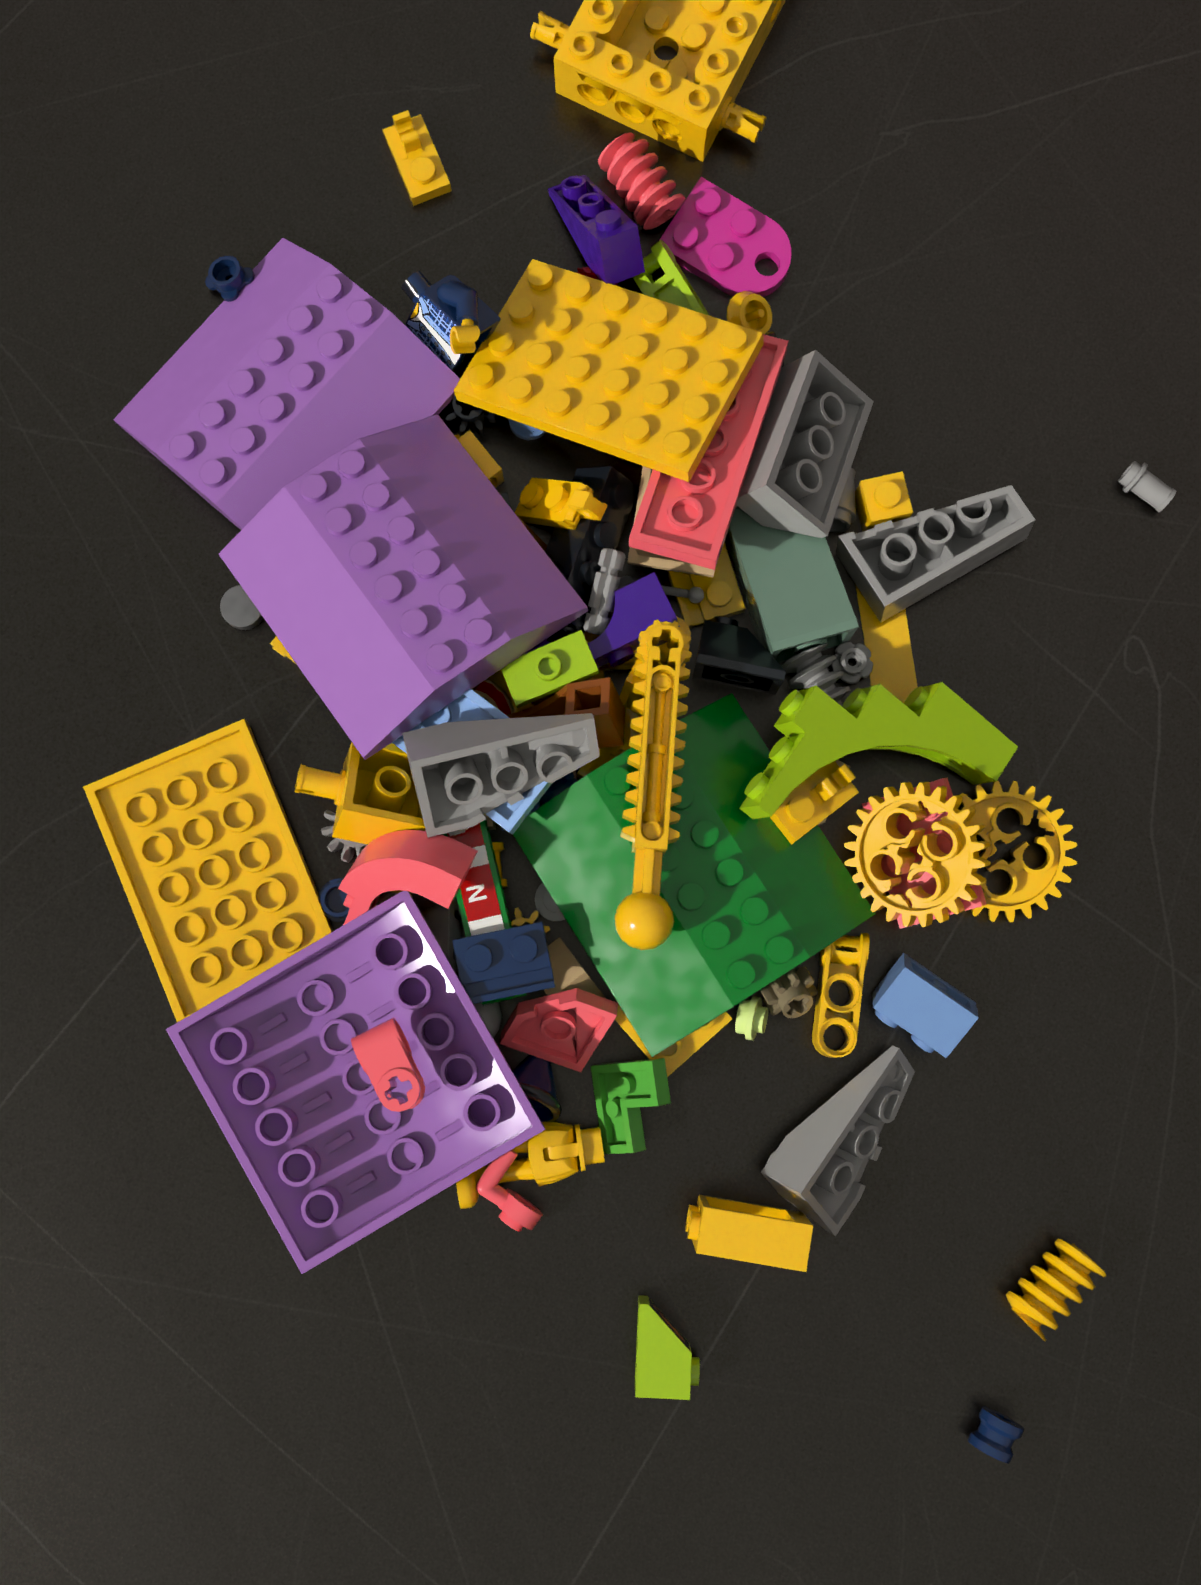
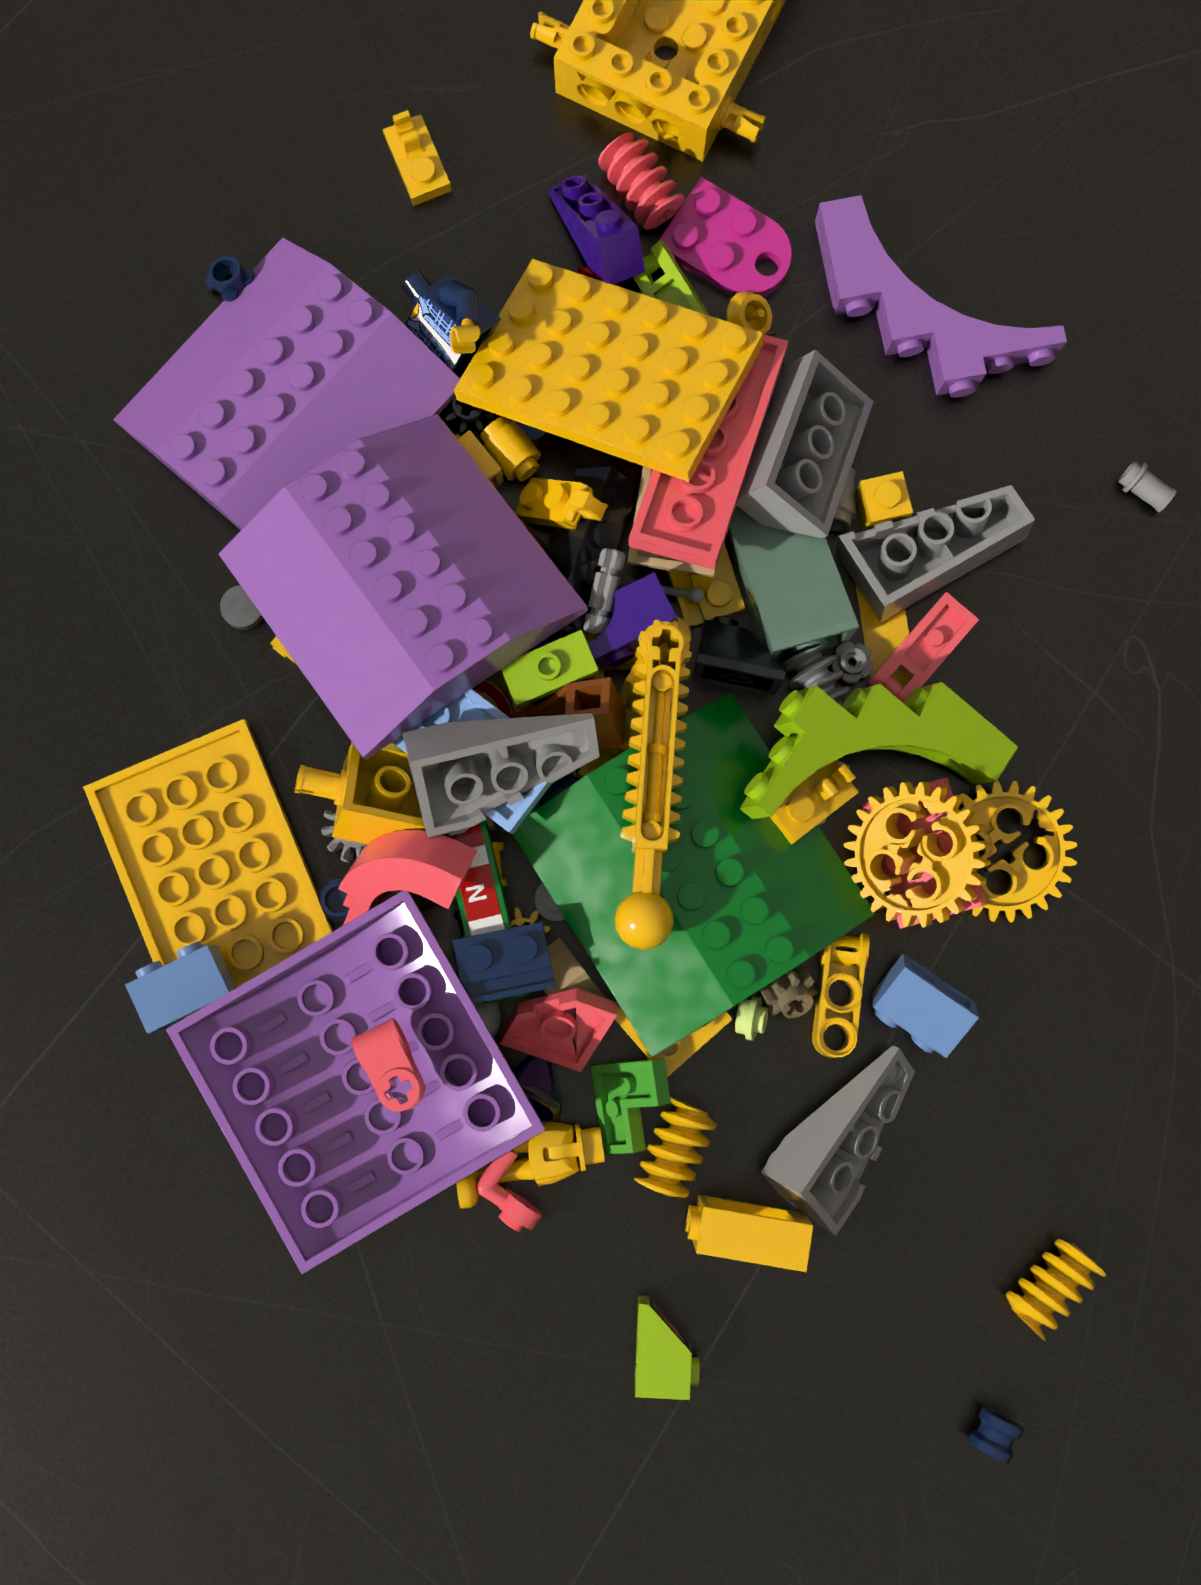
none -> medium blue brick [125,941,237,1034]
none -> yellow brick [480,416,541,481]
none -> yellow piece [634,1096,717,1198]
none -> medium lavender arch [815,195,1067,398]
none -> coral plate [867,592,979,703]

